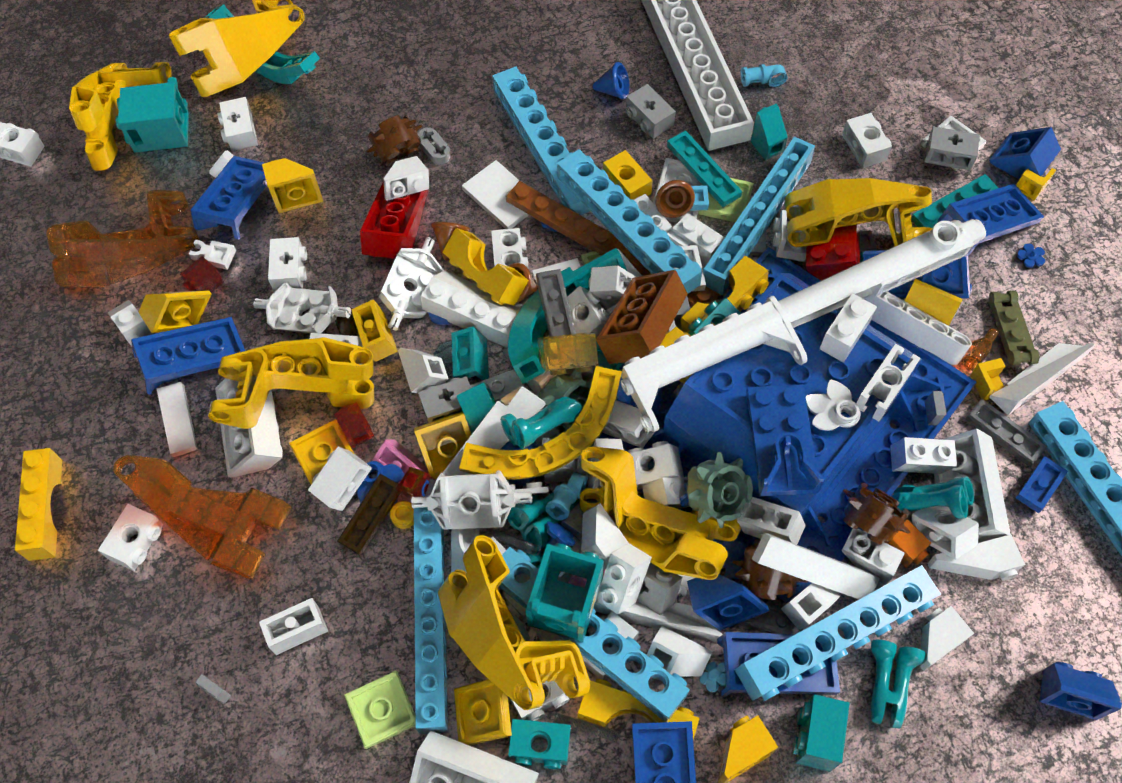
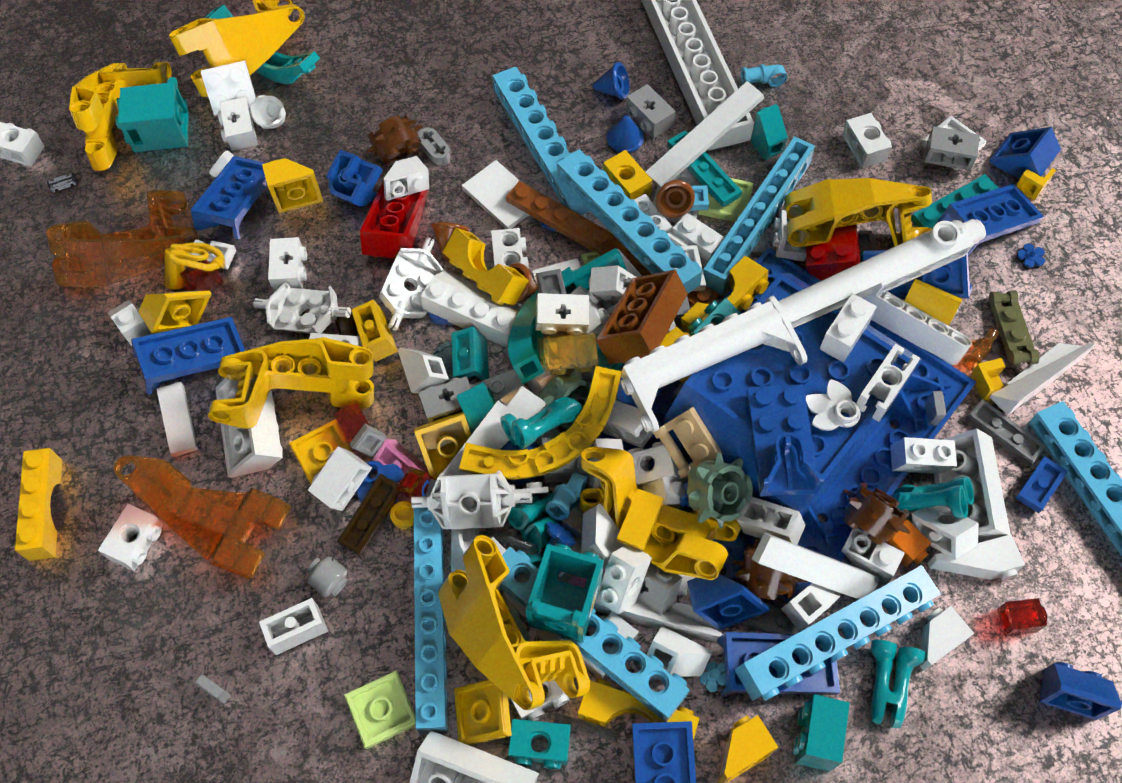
none -> black piece [47,172,78,193]
none -> yellow piece [164,242,225,290]
none -> white plate [201,60,256,115]
none -> white hair [250,95,286,129]
none -> light grey head [307,556,349,597]
none -> blue brick [326,150,383,206]
none -> light grey tile [350,424,387,457]
none -> white brick [535,293,589,335]
none -> blue hat [607,115,644,153]
none -> yellow tile [617,488,664,551]
none -> white tile [646,81,764,188]
none -> tan plate [653,407,723,478]
none -> clear red brick [997,598,1047,636]

